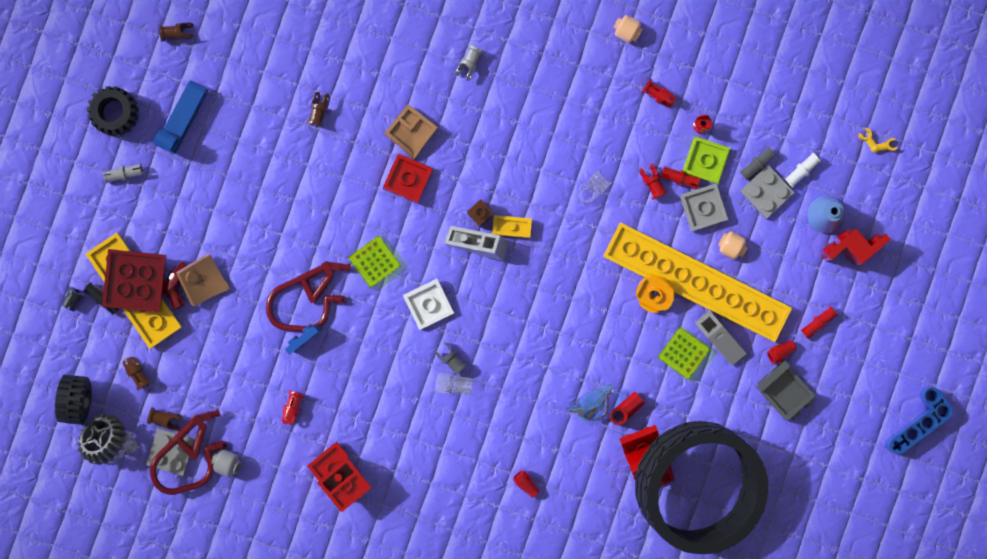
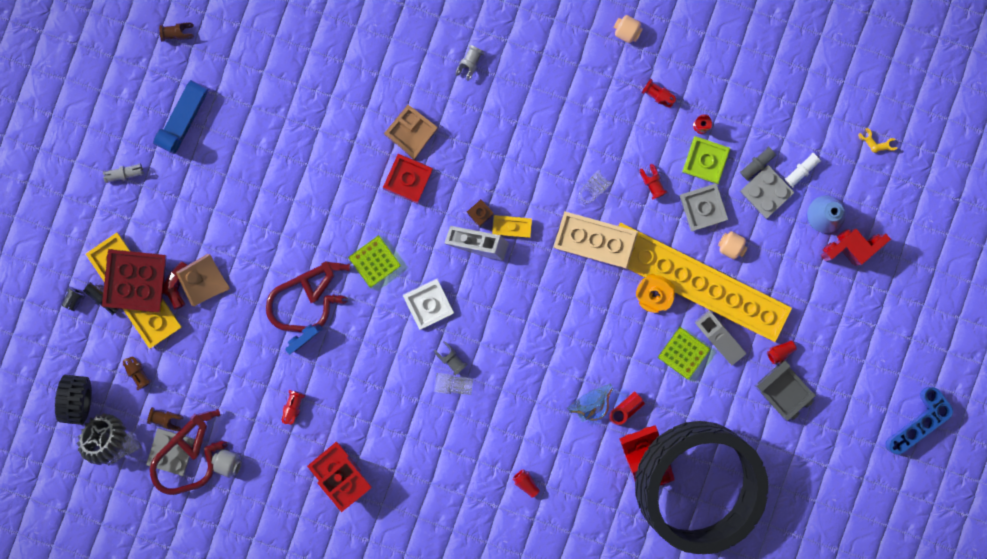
black tyre [87,86,139,136] -> none
piece [306,92,330,128] -> none
red pin [660,166,700,190] -> none
red pin [800,306,838,339] -> none
none -> tan plate [553,211,638,269]

